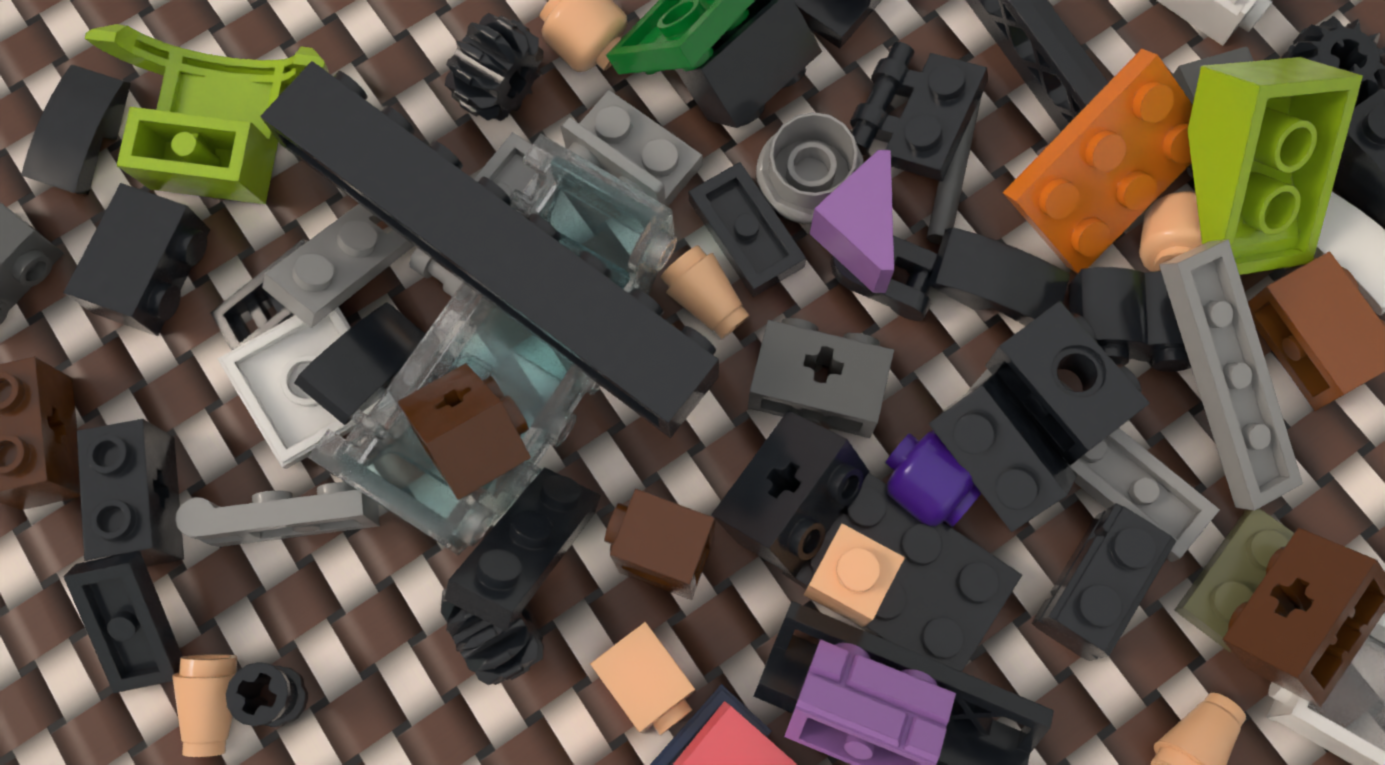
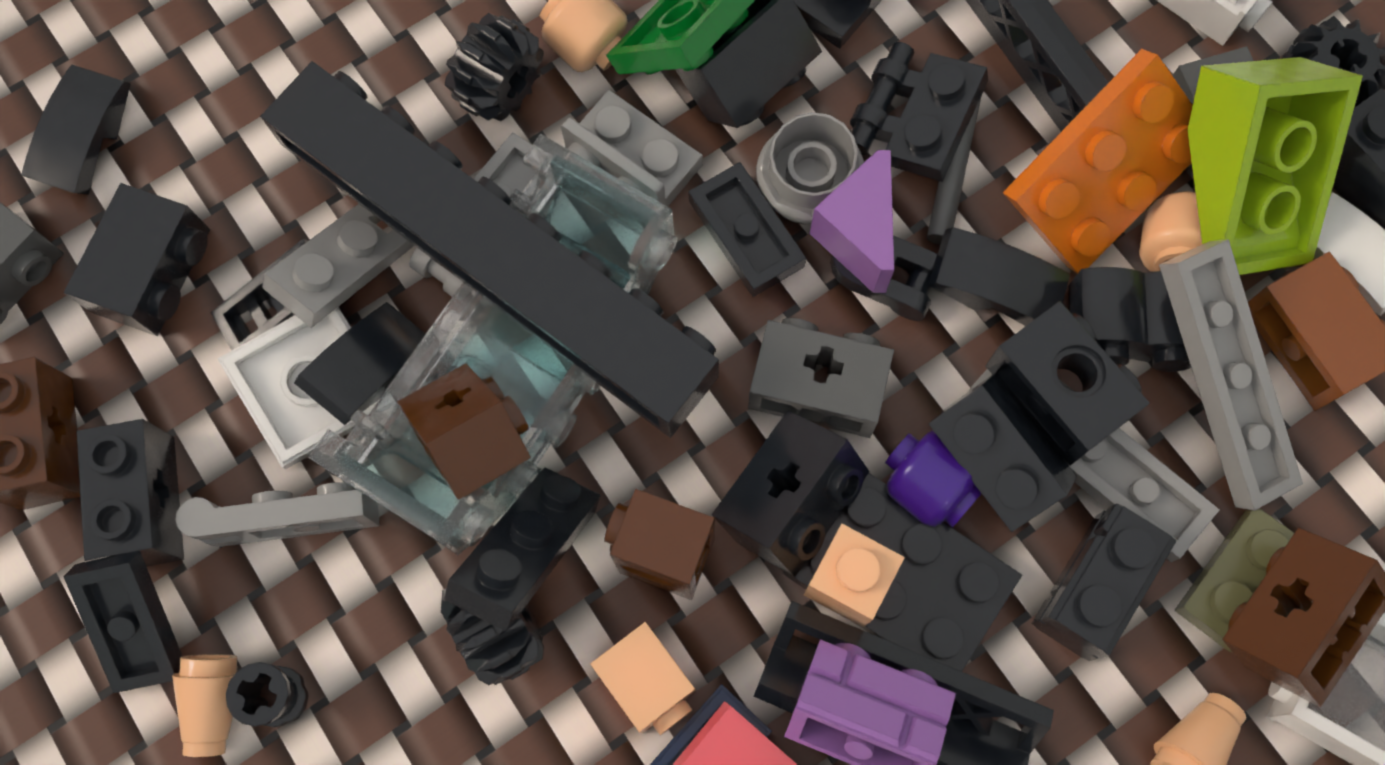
lime piece [84,24,329,204] -> none
light nougat cone [661,245,750,340] -> none

